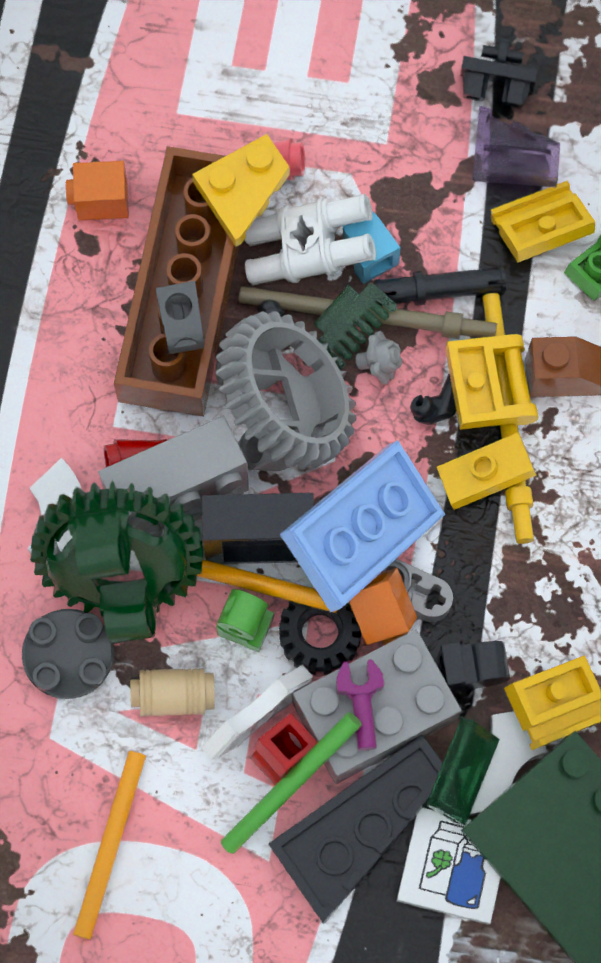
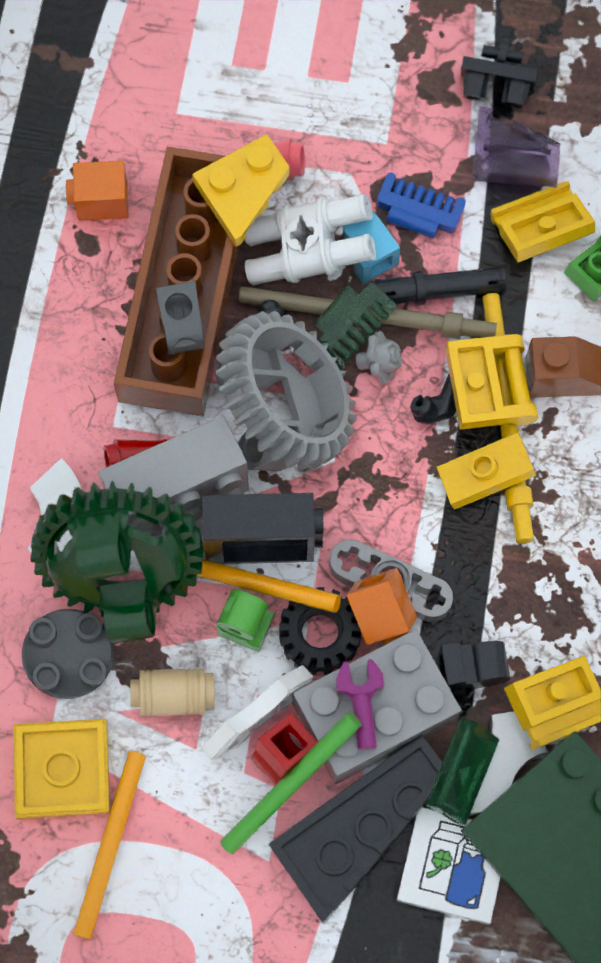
light blue tile [280,440,445,612] -> none
none -> yellow tile [13,719,110,820]
none -> blue piece [376,172,466,239]

